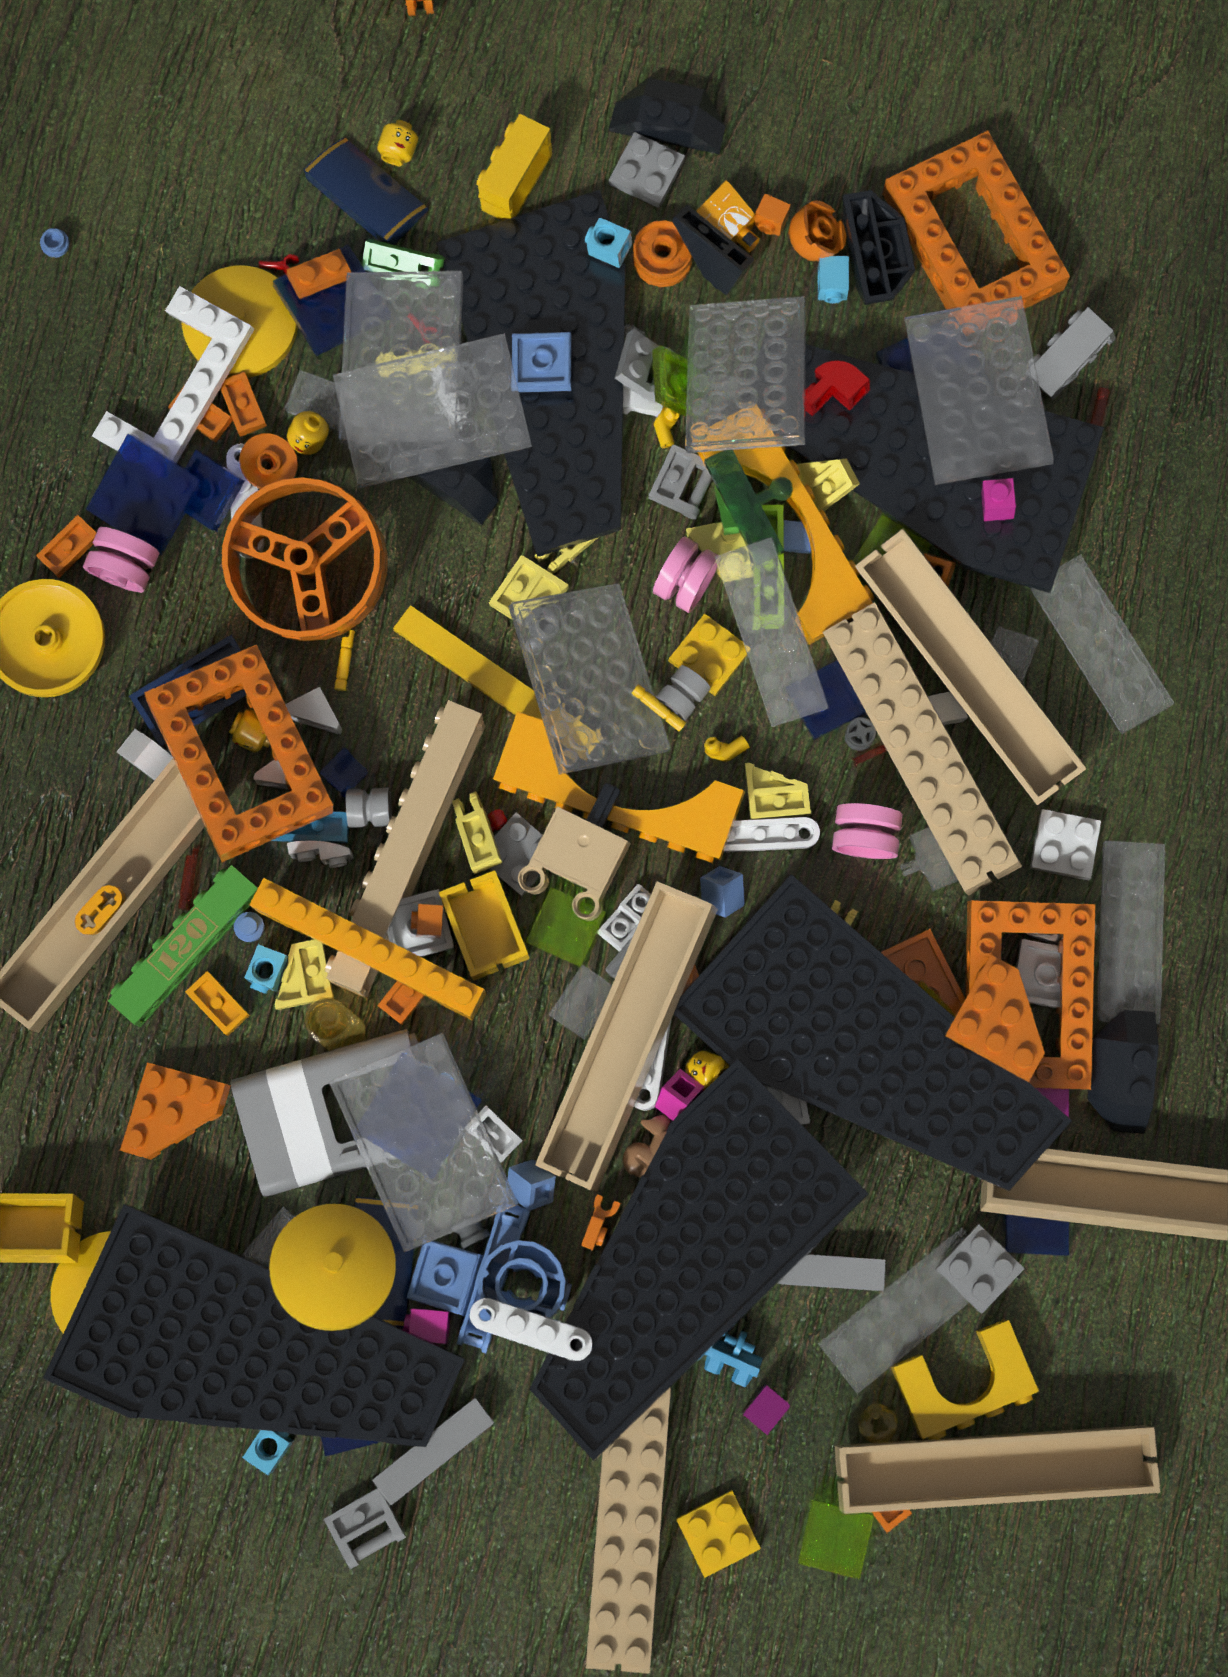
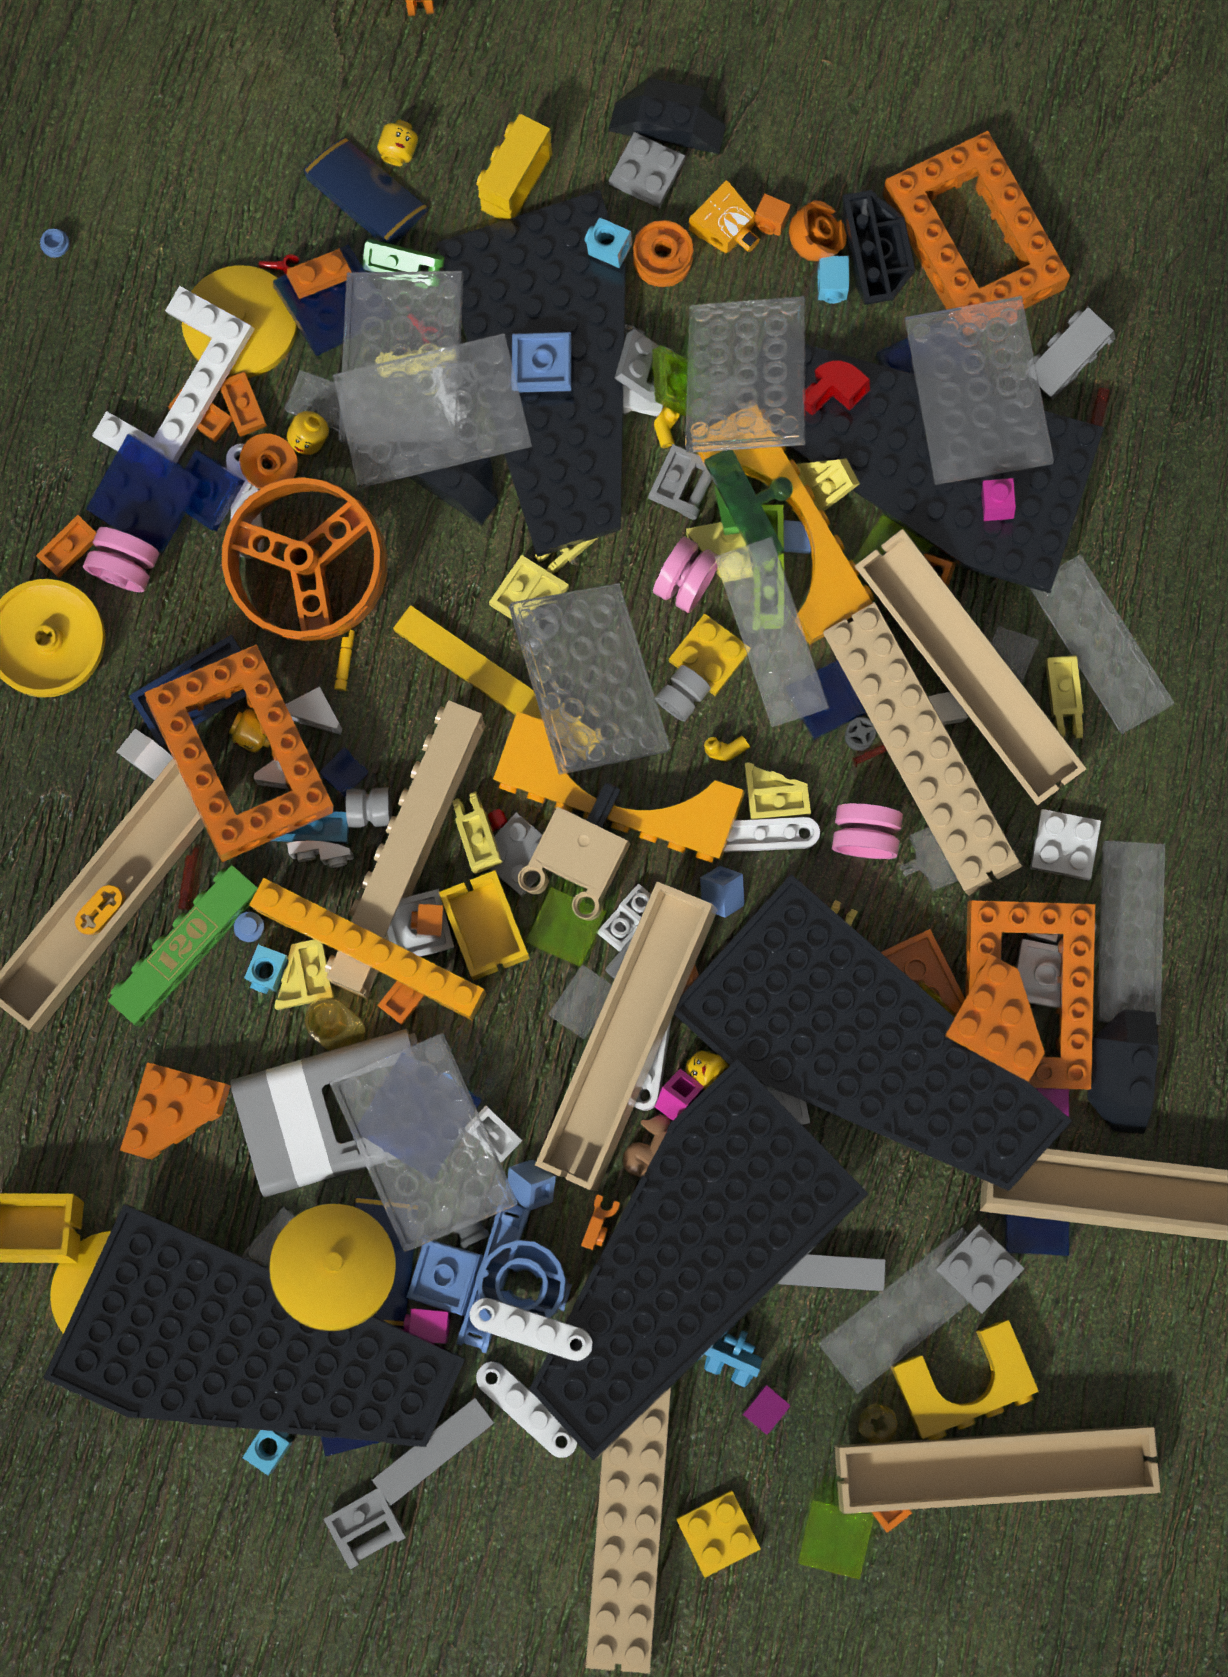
light orange plate [185,971,250,1036] -> none
yellow wheel [631,684,686,731] -> none
black slope [672,205,755,295] -> none
none -> white plate [476,1362,577,1458]
none -> light yellow hinge [1045,655,1084,739]

